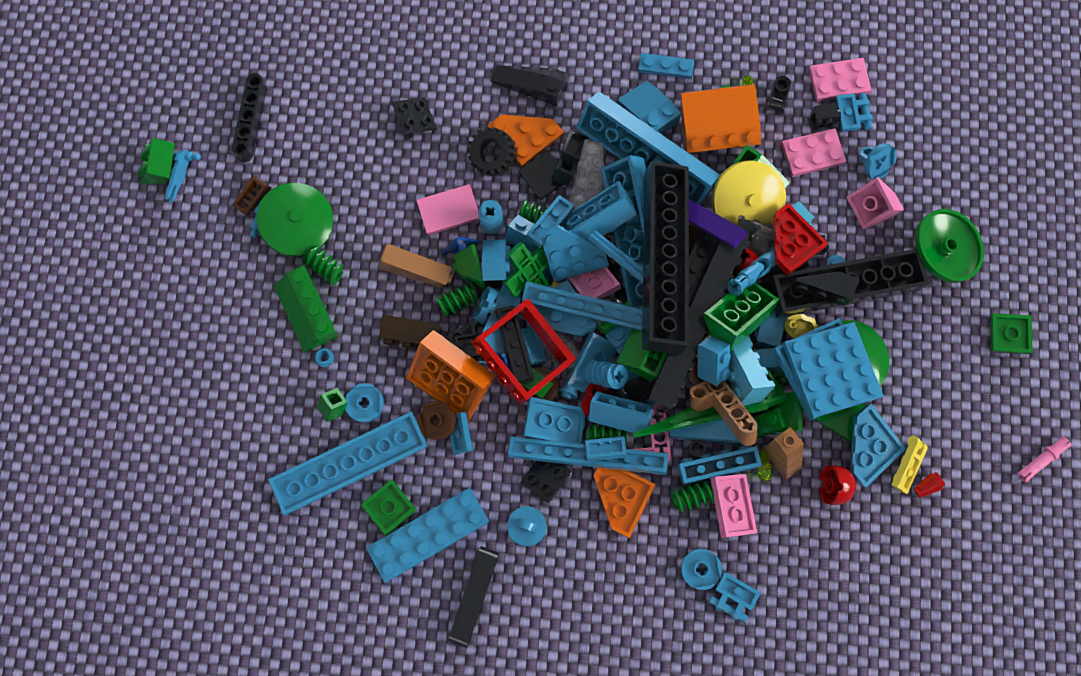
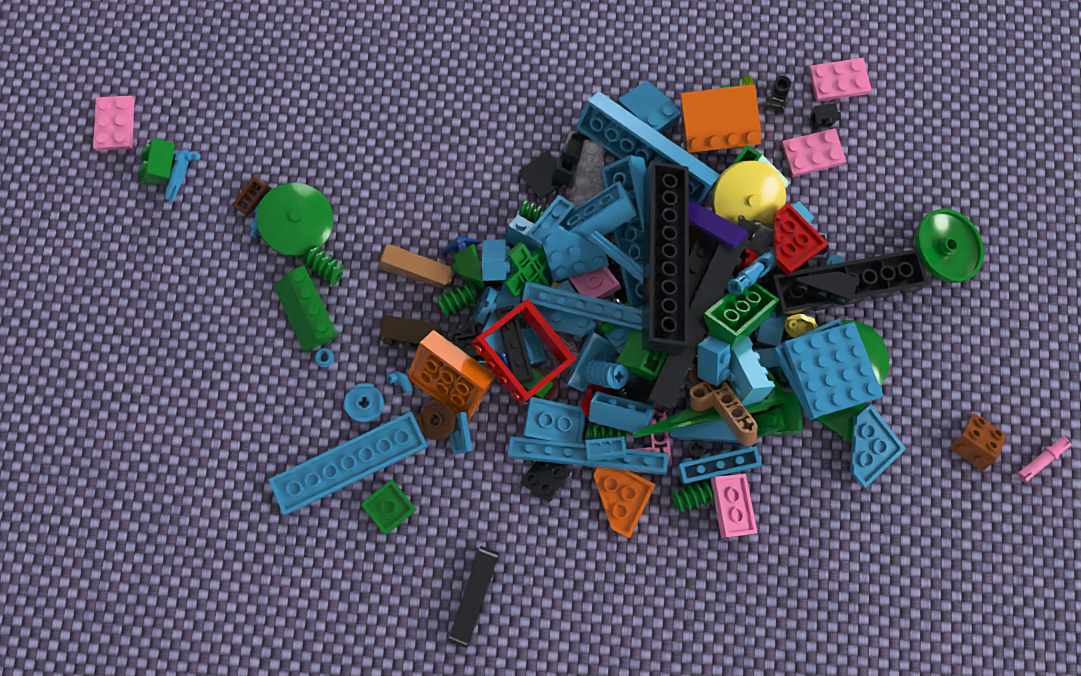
black beam [232,73,267,163] -> none
green brick [317,388,348,422] -> none
dark azure plate [366,488,490,583] -> none
black hinge [392,97,437,139] -> none
bright pink tile [417,184,479,236] -> none
black tyre [467,127,517,176] -> none
dark azure piece [478,200,504,234] -> none
orange plate [487,114,564,167] -> none
black wedge [490,65,571,107] -> none
dark azure tile [507,506,547,547] -> none
dark azure plate [558,384,578,400] -> none
dark azure plate [638,53,694,79] -> none
dark azure plate [681,549,722,590] -> none
dark azure plate [708,572,761,623] -> none
clear neon green arm [758,451,772,482] -> none
medium nougat slope [761,427,804,480] -> none
red cylinder [819,465,857,505] -> none
dark azure plate [835,93,873,132] -> none
bright pink slope [846,177,904,229] -> none
dark azure tile [859,143,897,179] -> none
light yellow plate [891,435,928,494] -> none
red cone [913,472,945,499] -> none
green plate [990,313,1033,355] -> none
none -> bright pink plate [93,96,134,151]
none -> dark azure arm [387,371,413,394]
none -> dark orange bracket [949,413,1006,471]

